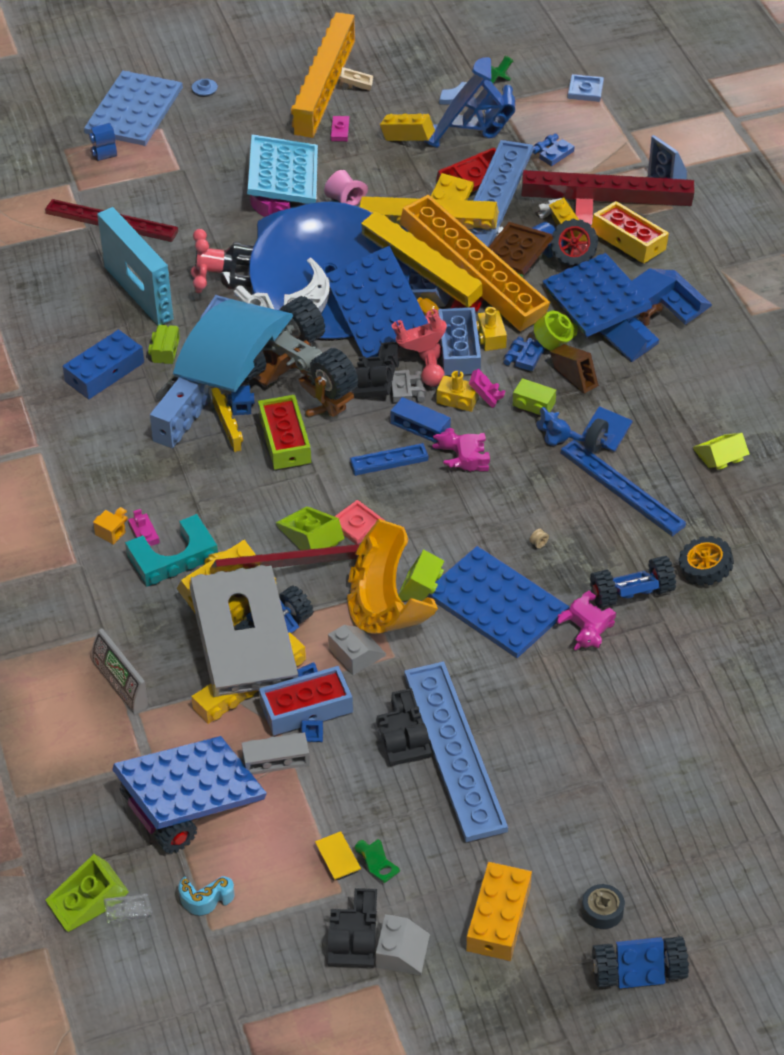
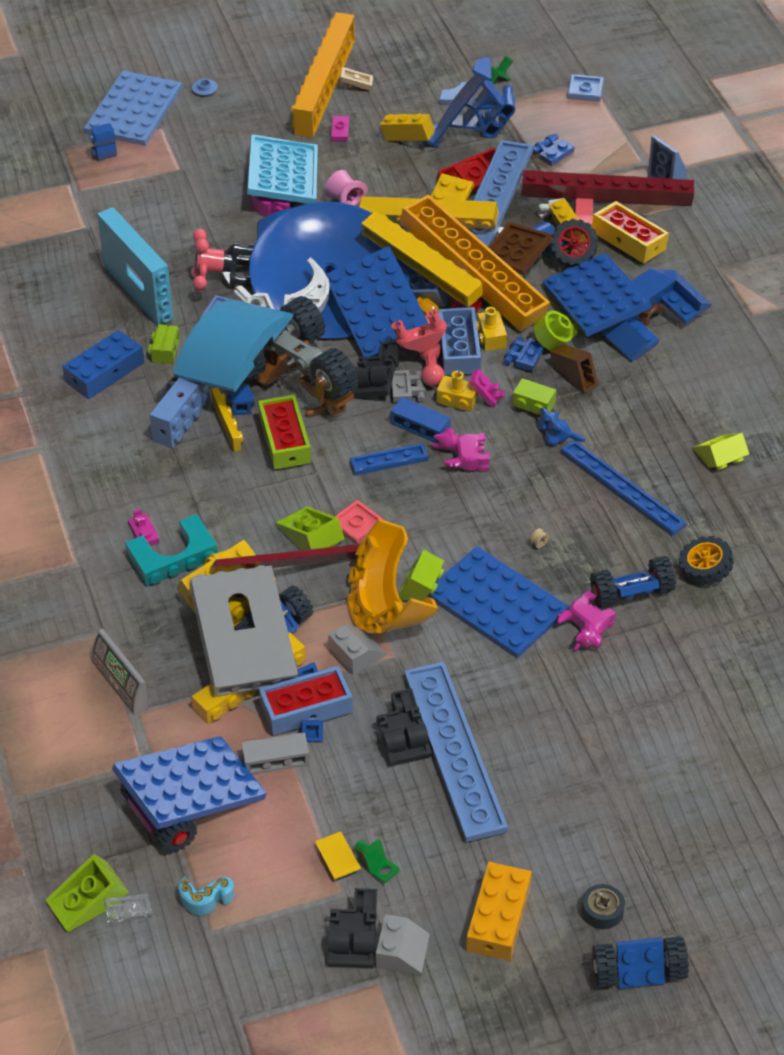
dark red tile [45,199,179,242] -> none
light orange brick [93,507,128,545] -> none
blue plate [581,406,633,453] -> none

